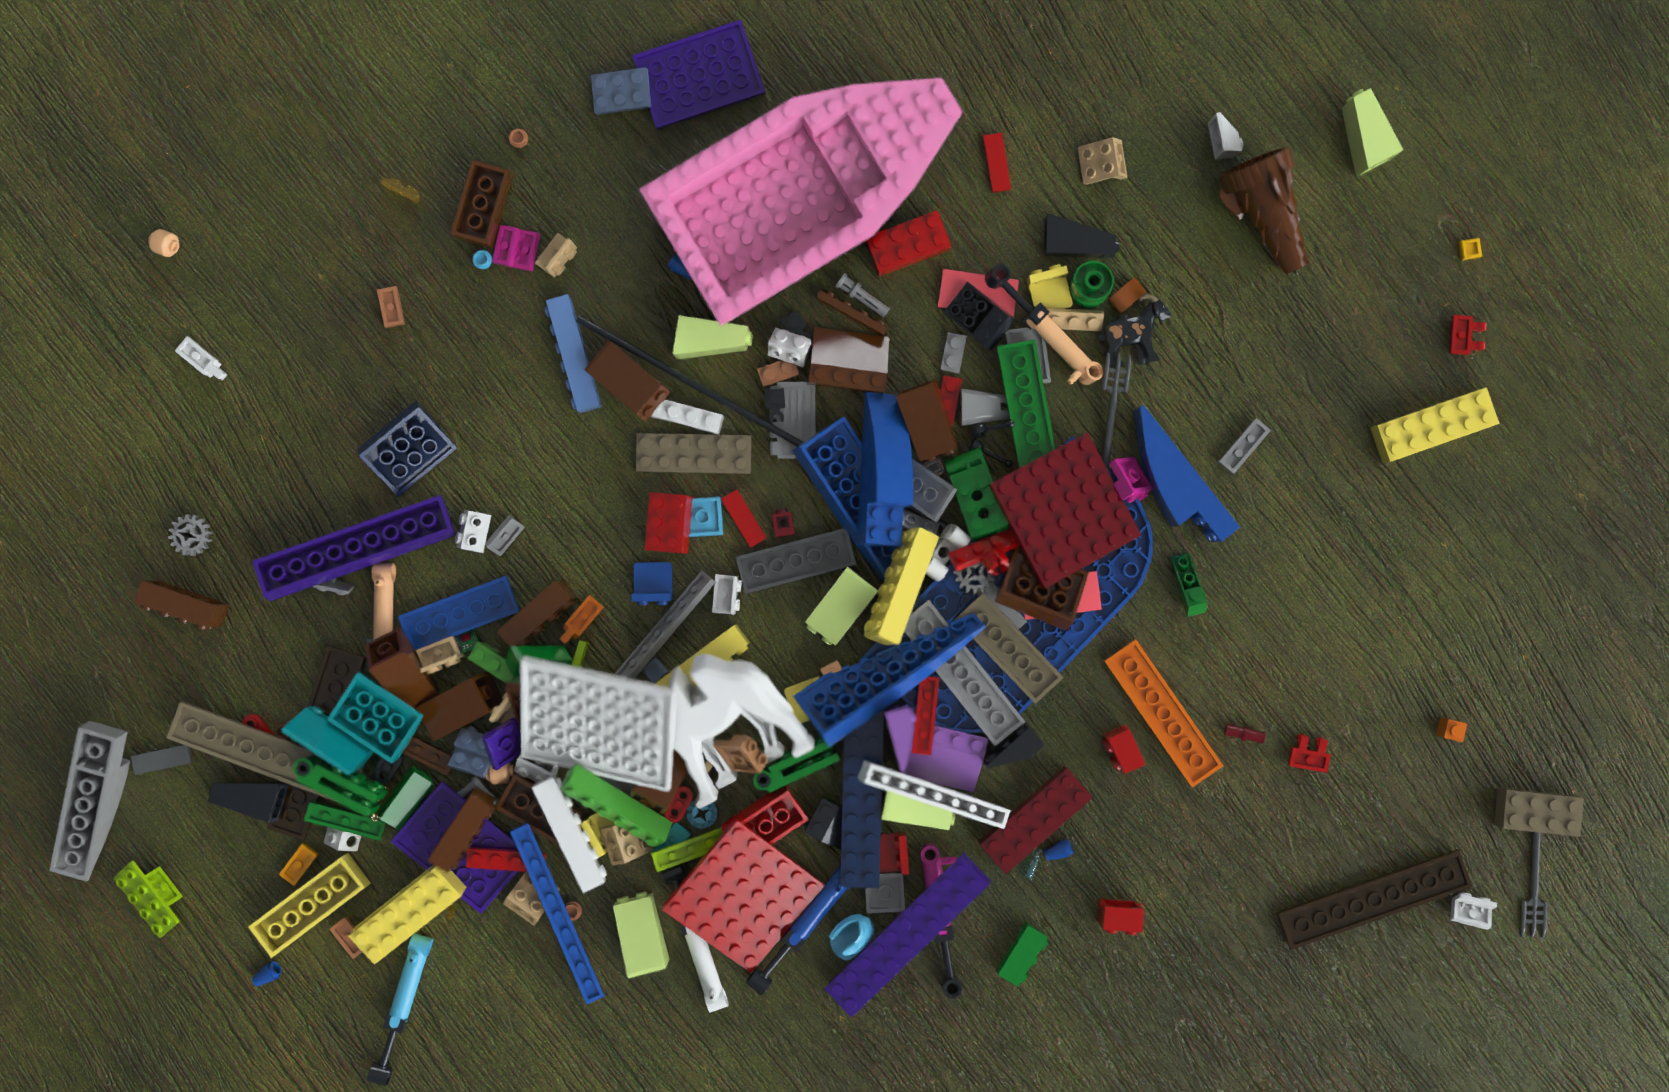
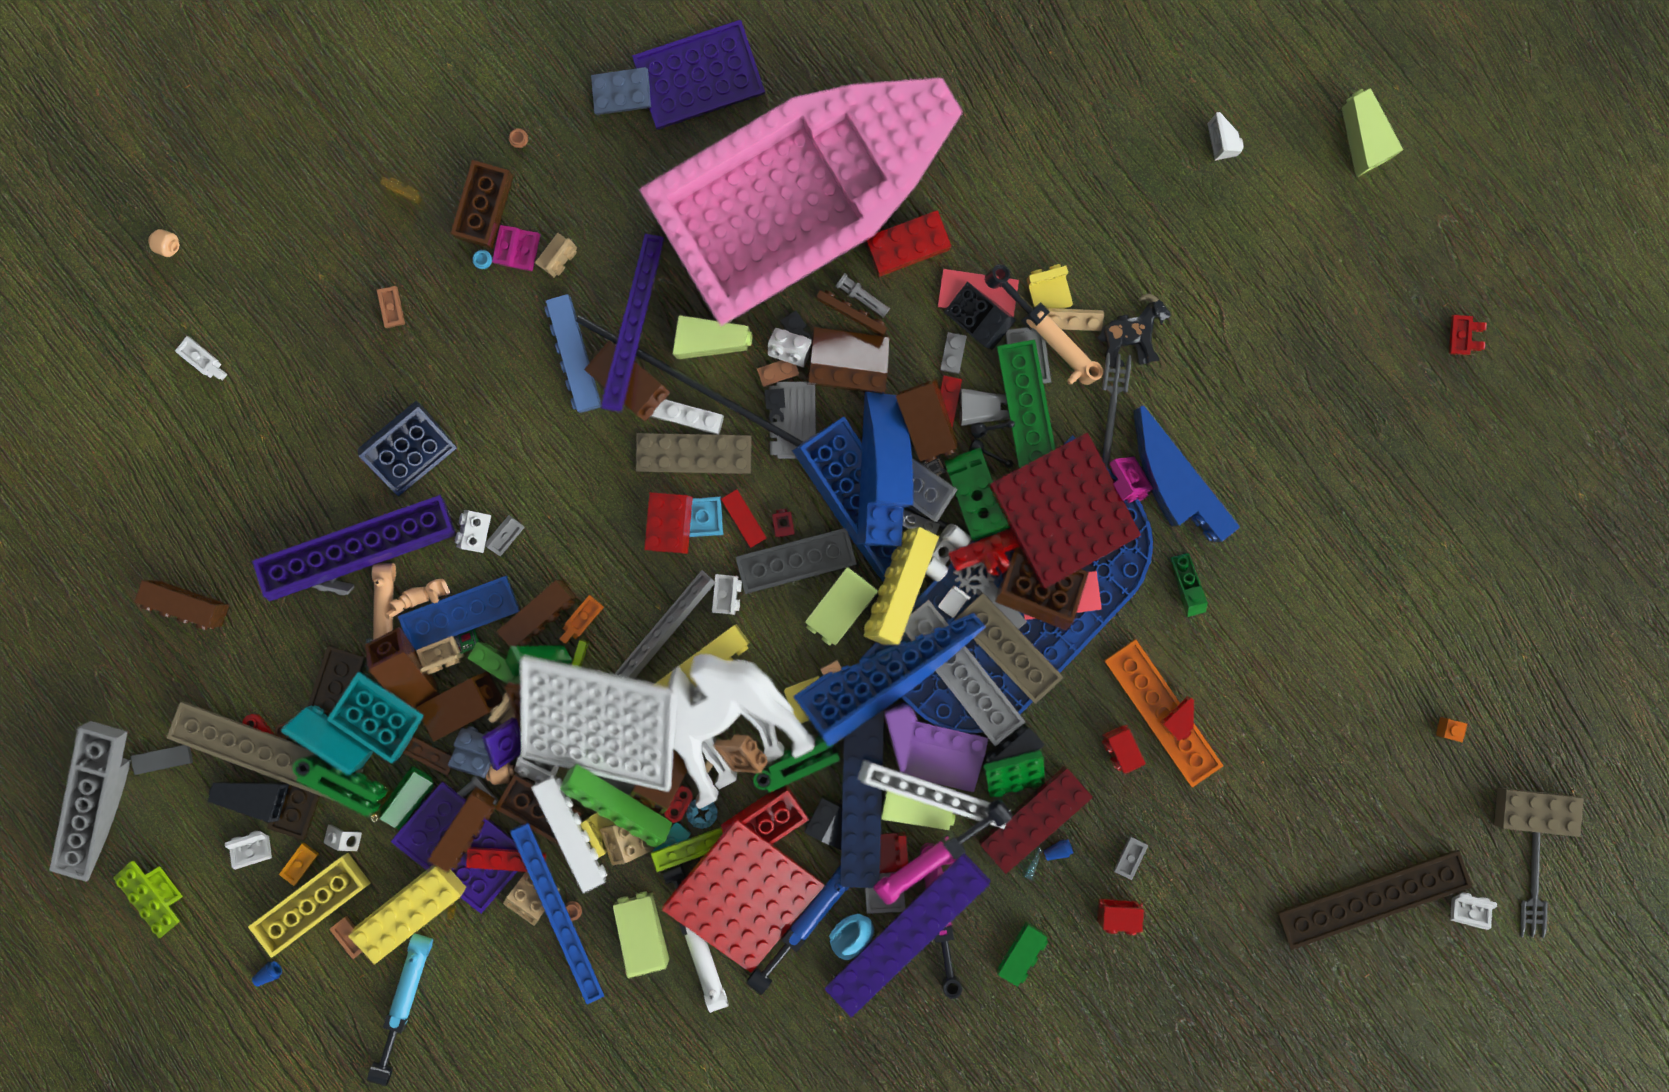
light grey gear [168,514,213,556] -> none
green gear [304,800,386,841] -> none
black plate [372,753,404,785] -> none
blue bracket [632,562,673,605] -> none
sand blue tile [642,657,668,684] -> none
blue cone [667,253,692,280] -> none
red plate [911,676,939,756] -> none
red tile [983,132,1011,193] -> none
black slope [1044,214,1119,258] -> none
green wheel [1069,261,1114,308] -> none
tan bracket [1078,137,1127,185] -> none
dark orange panel [1108,278,1146,314] -> none
light grey plate [1218,418,1271,474] -> none
reddish brown cone [1219,146,1310,274] -> none
dark red pin [1224,723,1266,744] -> none
red plate [1287,734,1331,773] -> none
light yellow brick [1370,387,1499,463] -> none
yellow tile [1458,238,1482,261] -> none
none -> white bracket [225,831,272,870]
none -> light nougat piece [385,579,450,619]
none -> dark purple plate [601,234,664,412]
none -> piece [874,799,1013,905]
none -> white bracket [938,586,970,618]
none -> green plate [984,750,1045,797]
none -> light grey plate [1113,836,1148,880]
none -> red slope [1160,696,1194,741]

